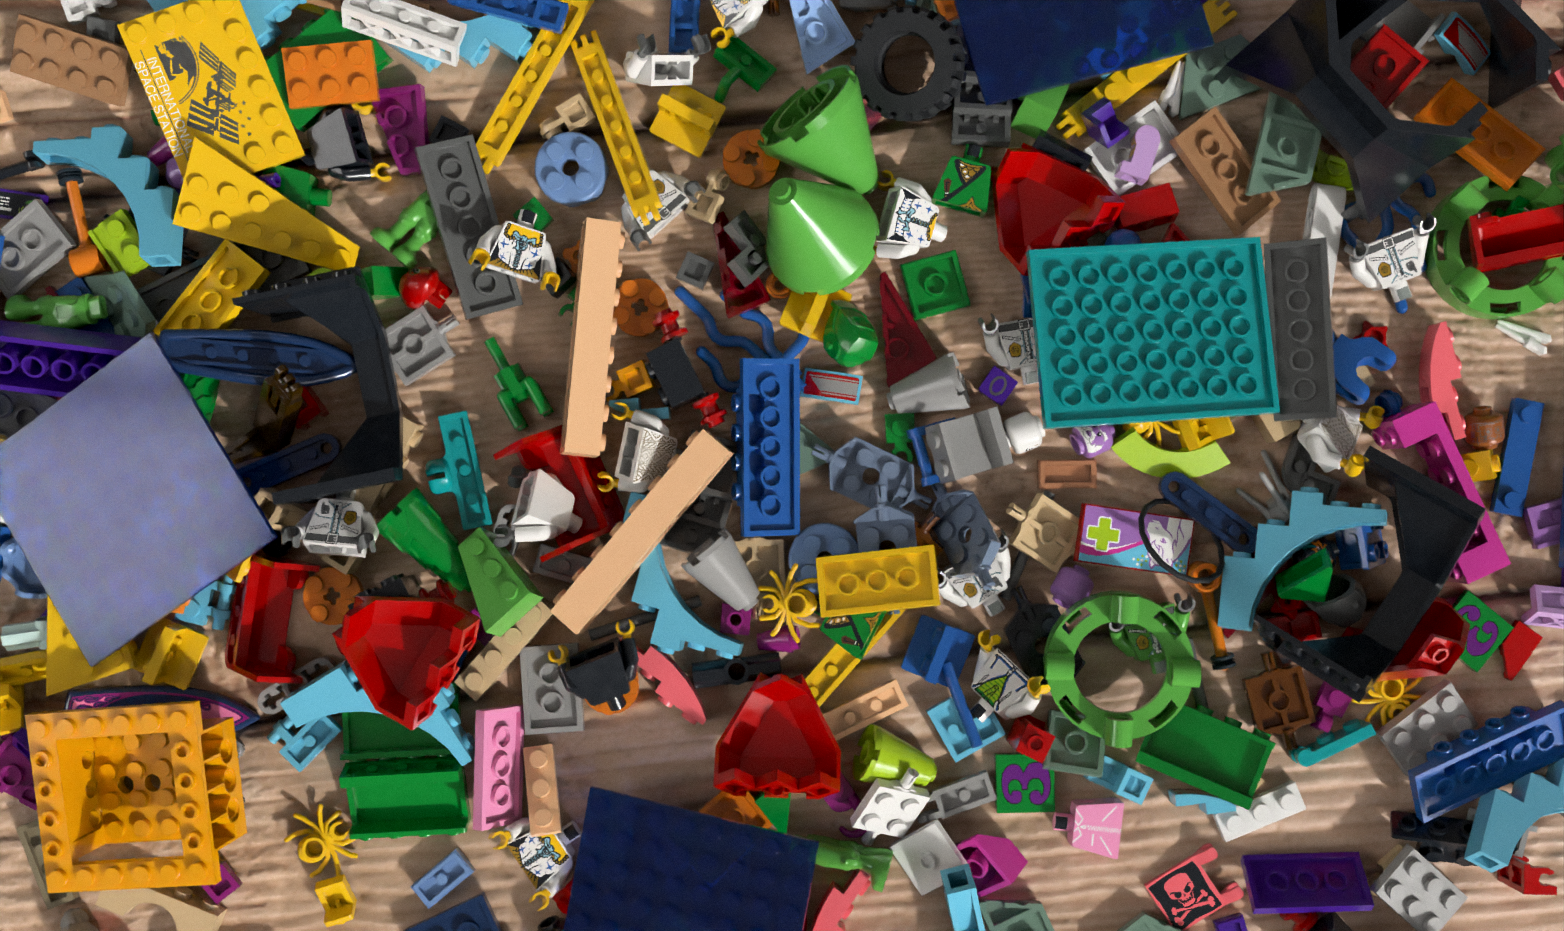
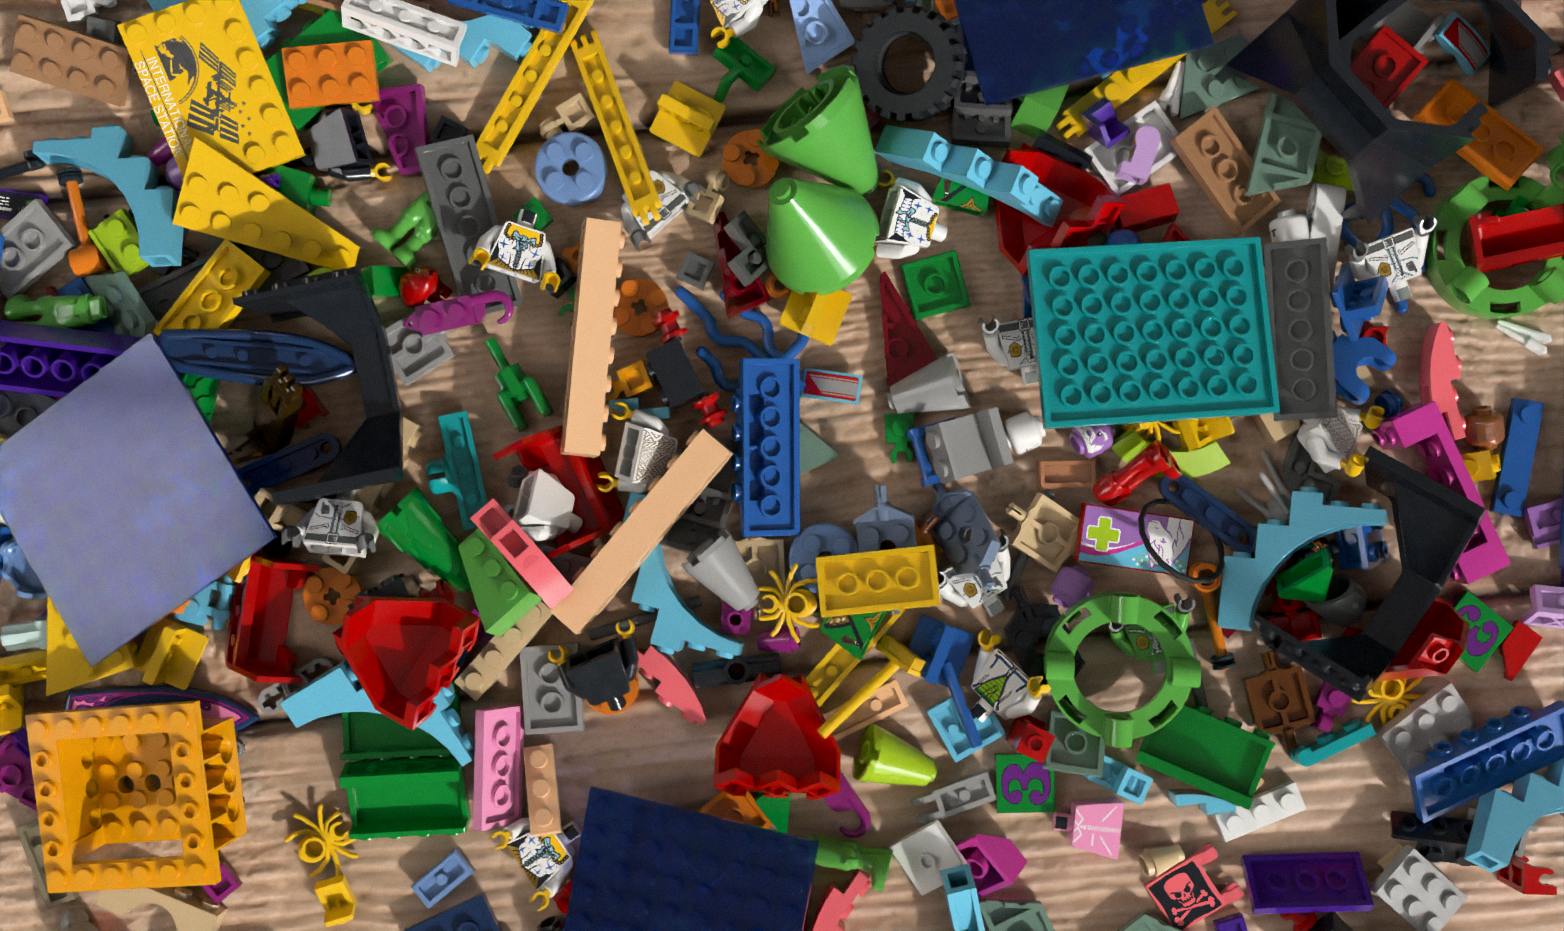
medium azure plate [267,715,343,772] -> none
white torso [623,34,711,86] -> none
sand blue plate [811,436,932,510] -> none
green helmet [823,300,878,367] -> none
white plate [850,768,930,846] -> none
dark purple tile [977,366,1018,406] -> none
none -> magenta plate [402,289,514,336]
none -> coral slope [470,498,574,610]
none -> yellow piece [817,634,926,739]
none -> medium azure arch [874,125,1063,227]
none -> red piece [1092,440,1182,506]
none -> tan cone [1138,844,1185,878]
none -> white head [1269,209,1310,243]
none -> blue bracket [1330,263,1389,342]

